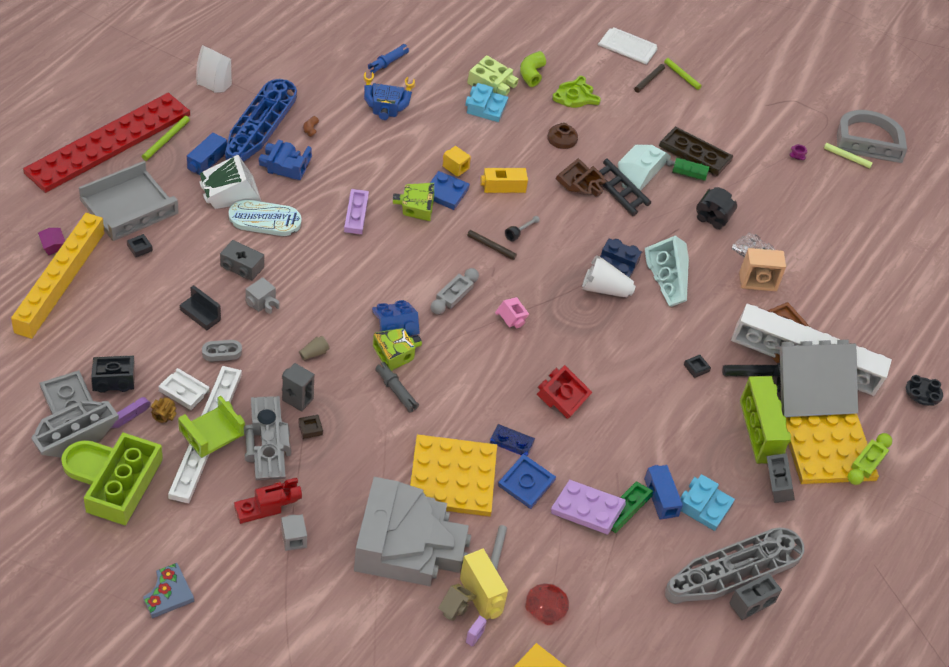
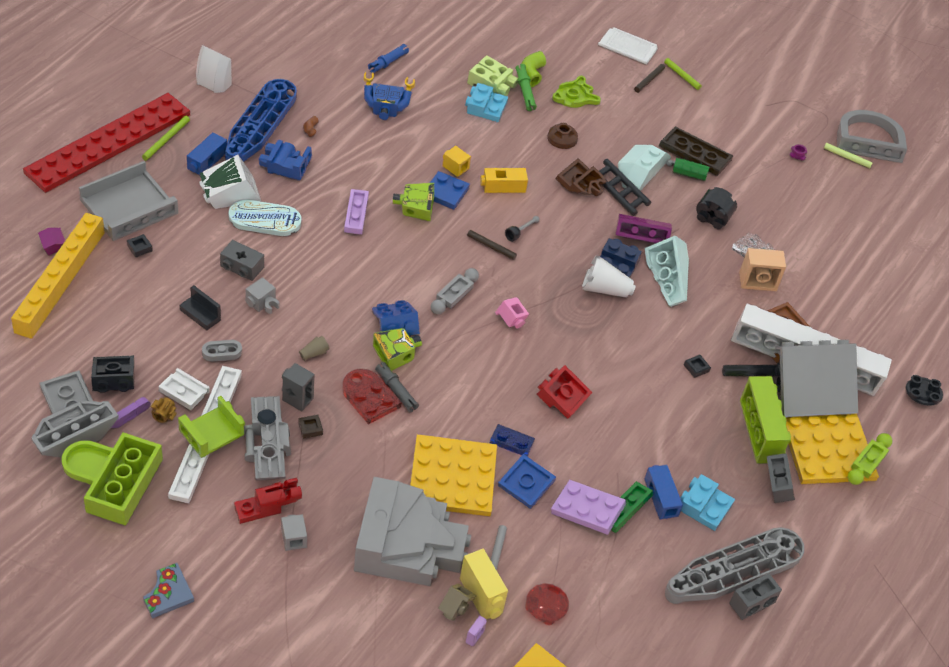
none -> clear red plate [342,369,402,424]
none -> bright green pin [515,64,537,111]
none -> magenta brick [615,214,672,243]

